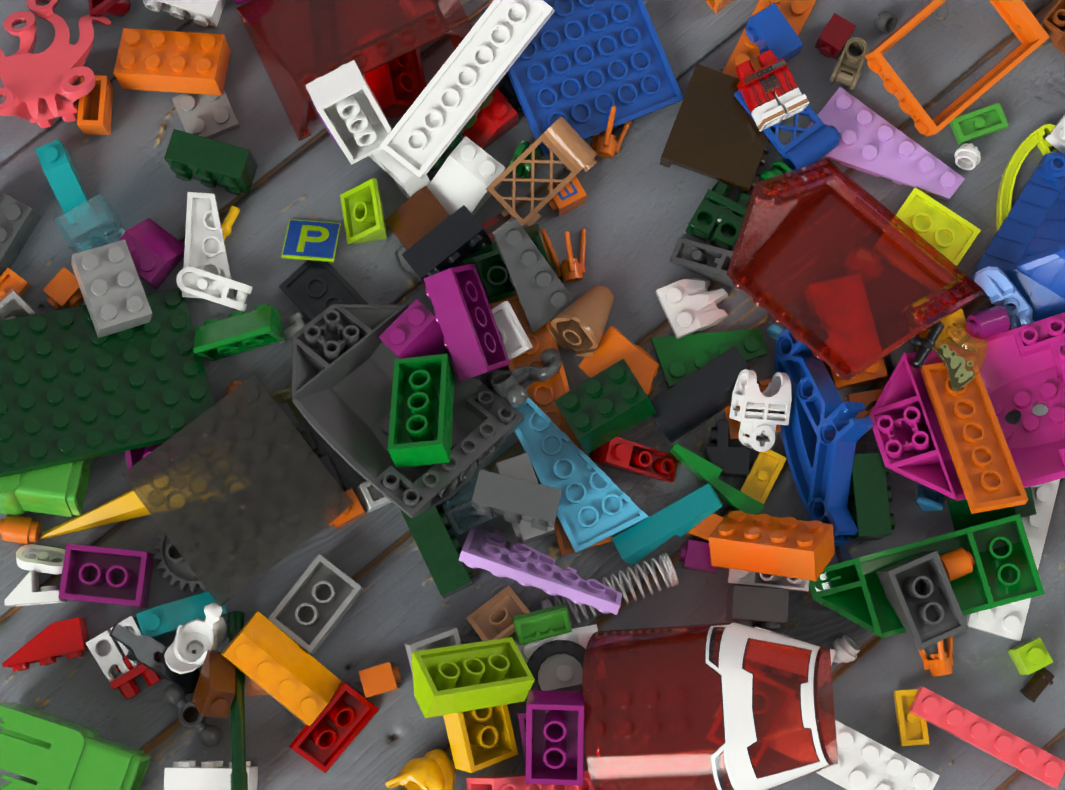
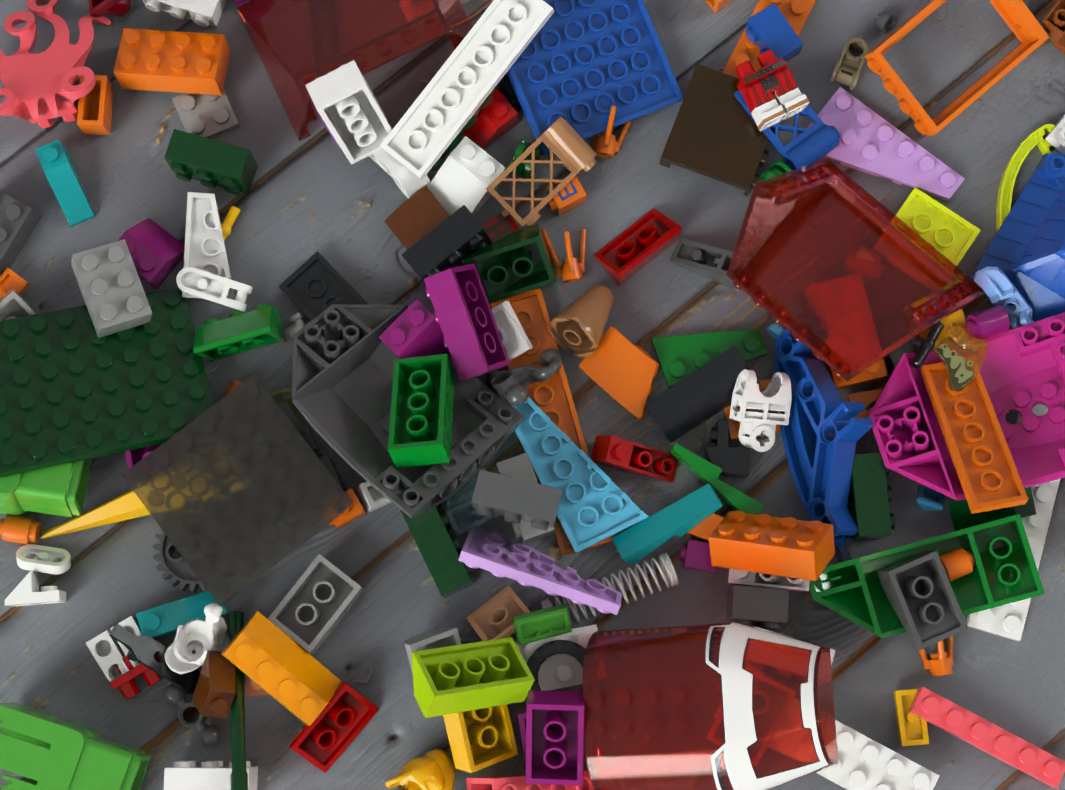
red slope [2,617,90,672] -> none
orange brick [43,267,84,310] -> none
clear light blue brick [54,194,126,253] -> none
magenta brick [58,544,155,608] -> none
blue piece [281,219,341,262] -> none
lime slope [340,178,388,245] -> none
orange brick [358,662,402,698] -> none
red slope [359,31,426,118] -> none
dark grey wing [492,216,575,333] -> none
dark green brick [554,359,656,454] -> none
white plate [655,278,728,339] -> none
dark green hips [686,181,752,251] -> none
yellow plate [740,449,787,504] -> none
dark red brick [815,13,856,60] -> none
white plate [833,635,860,663] -> none
bright green plate [949,103,1009,146] -> none
white plate [954,143,981,170] -> none
lime brick [1007,637,1053,675] -> none
dark brown pin [1020,668,1054,702] -> none
none -> red slope [594,208,682,286]

